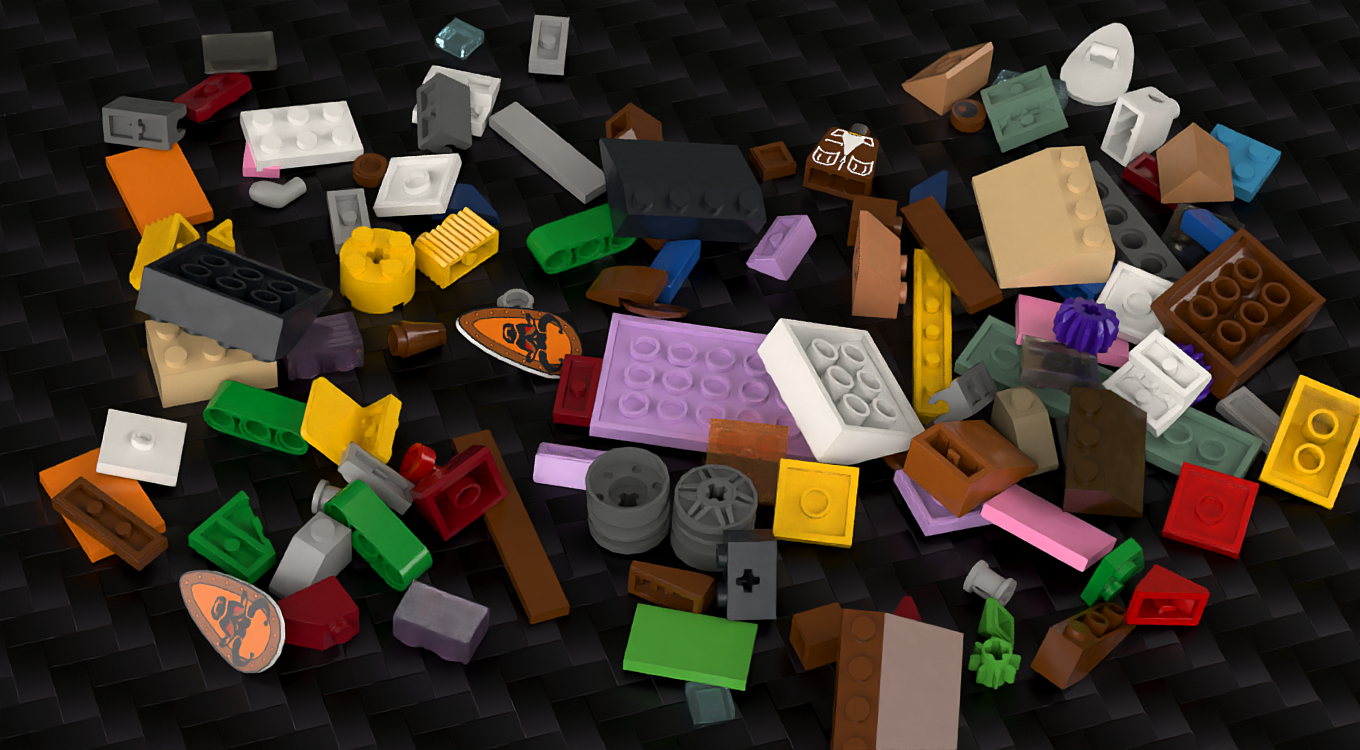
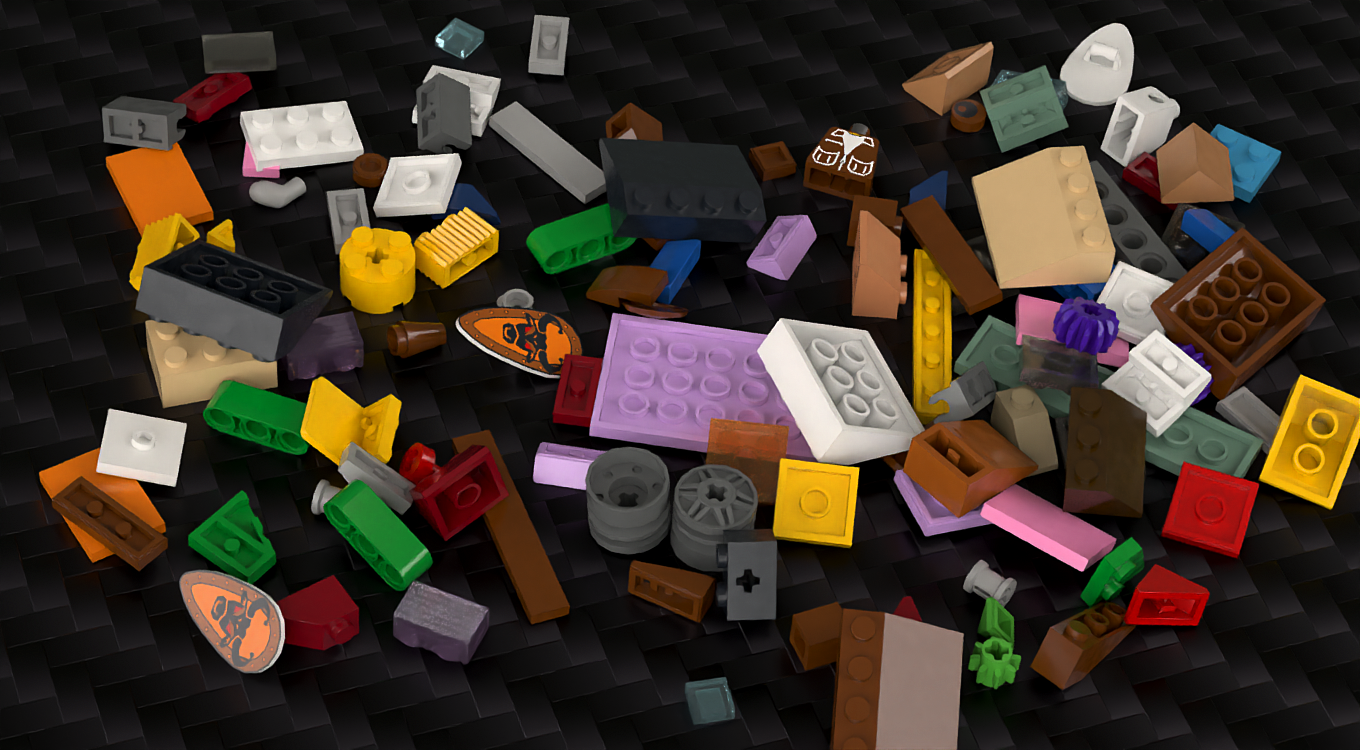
light grey slope [269,511,352,599] -> none
bright green tile [623,603,758,691] -> none

